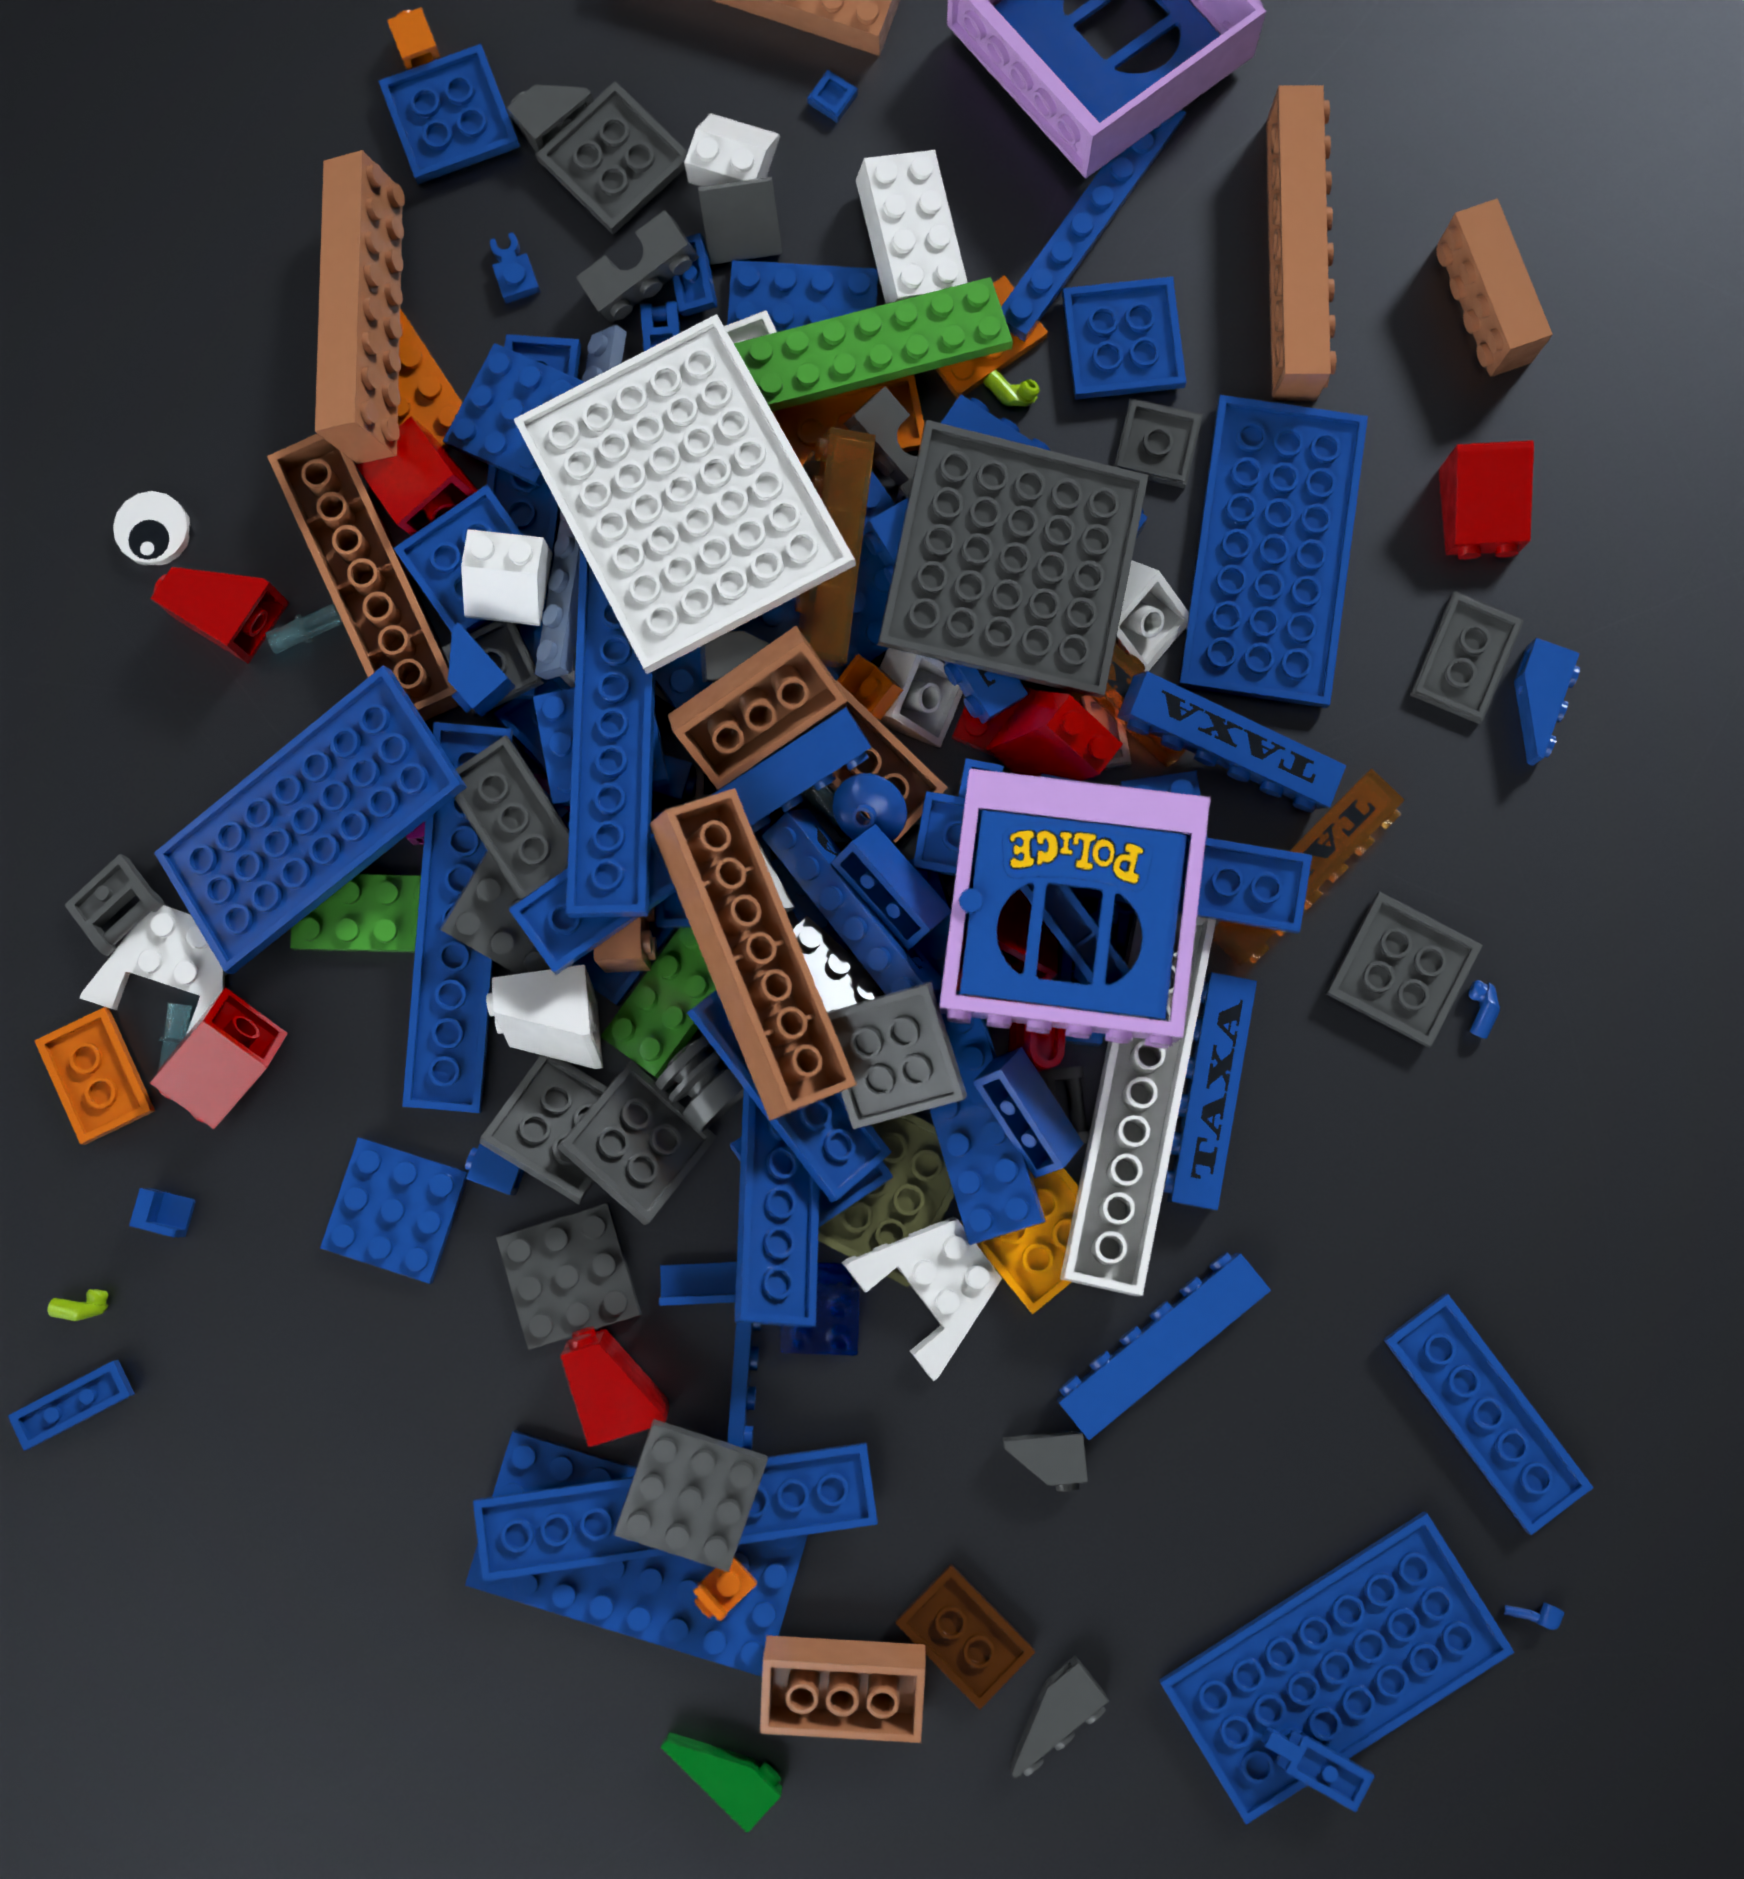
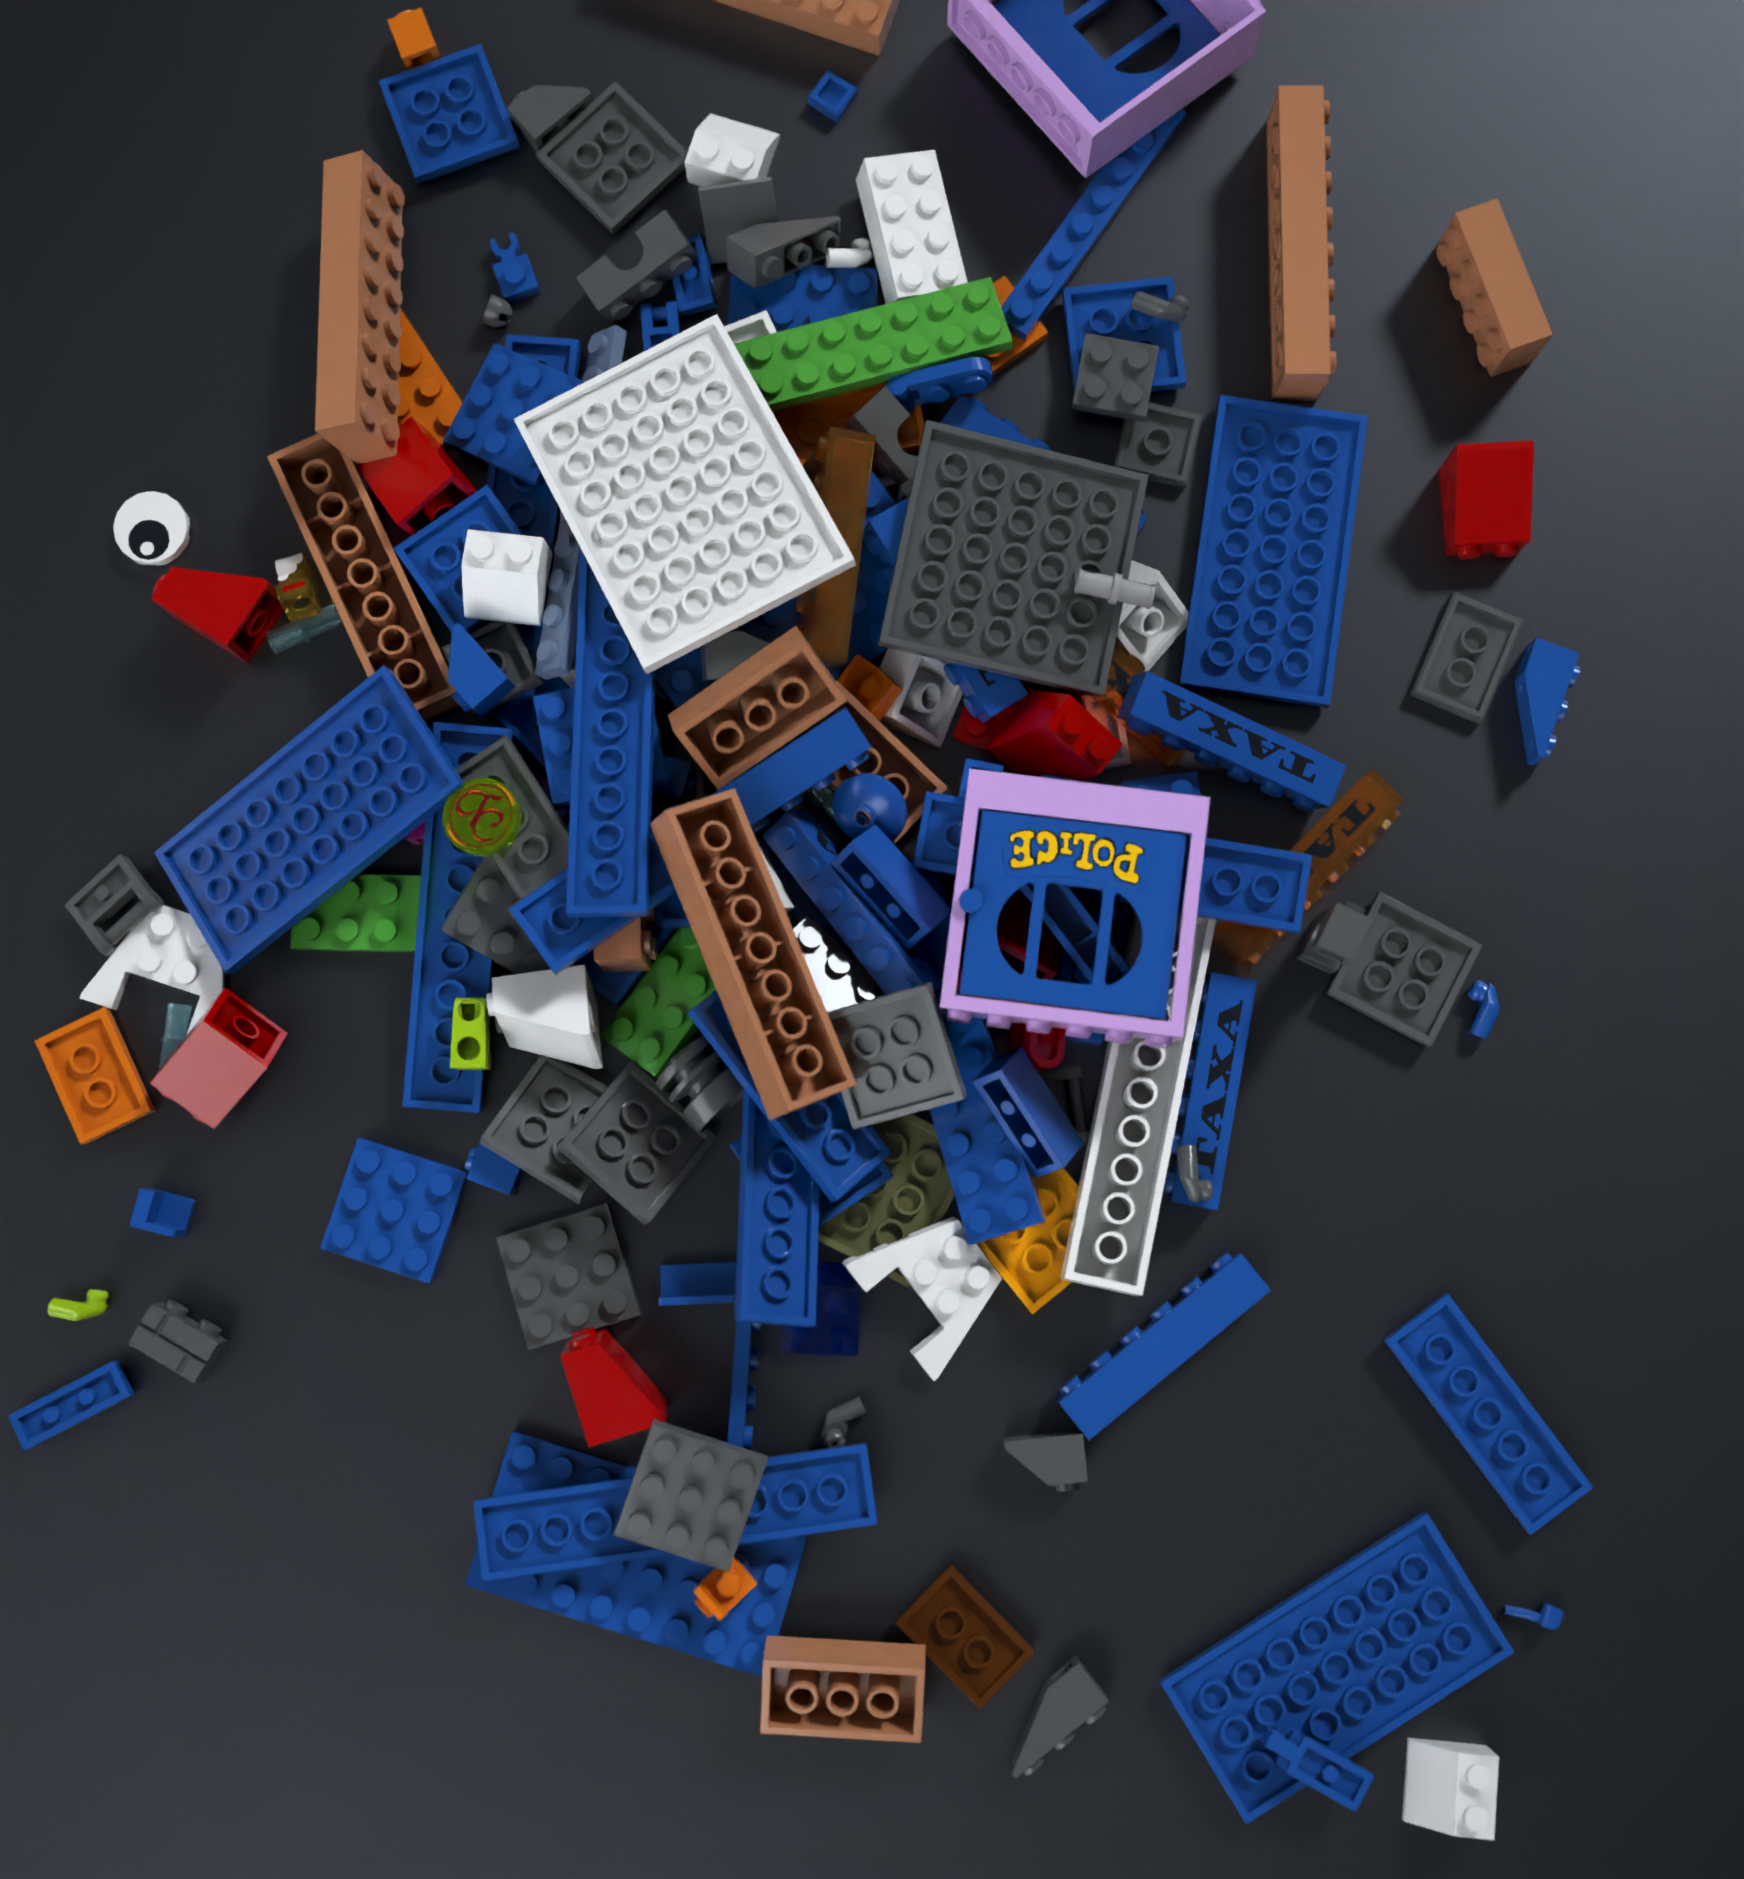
green slope [661,1732,783,1833] -> none
lime arm [983,370,1039,406] -> none
none -> dark grey brick [128,1300,228,1384]
none -> clear yellow leg [275,552,323,623]
none -> clear neon green tile [442,778,522,857]
none -> lime leg [450,997,491,1070]
none -> dark grey hinge [482,295,513,328]
none -> dark grey slope [727,216,841,289]
none -> dark grey arm [820,1397,867,1448]
none -> white arm [826,238,873,268]
none -> blue plate [886,357,993,414]
none -> dark grey plate [1072,333,1159,422]
none -> light grey pin [1074,568,1156,609]
none -> dark grey arm [1132,291,1189,323]
none -> dark grey arm [1177,1145,1213,1203]
none -> dark grey arch [1296,901,1373,975]
none -> white slope [1402,1738,1499,1840]

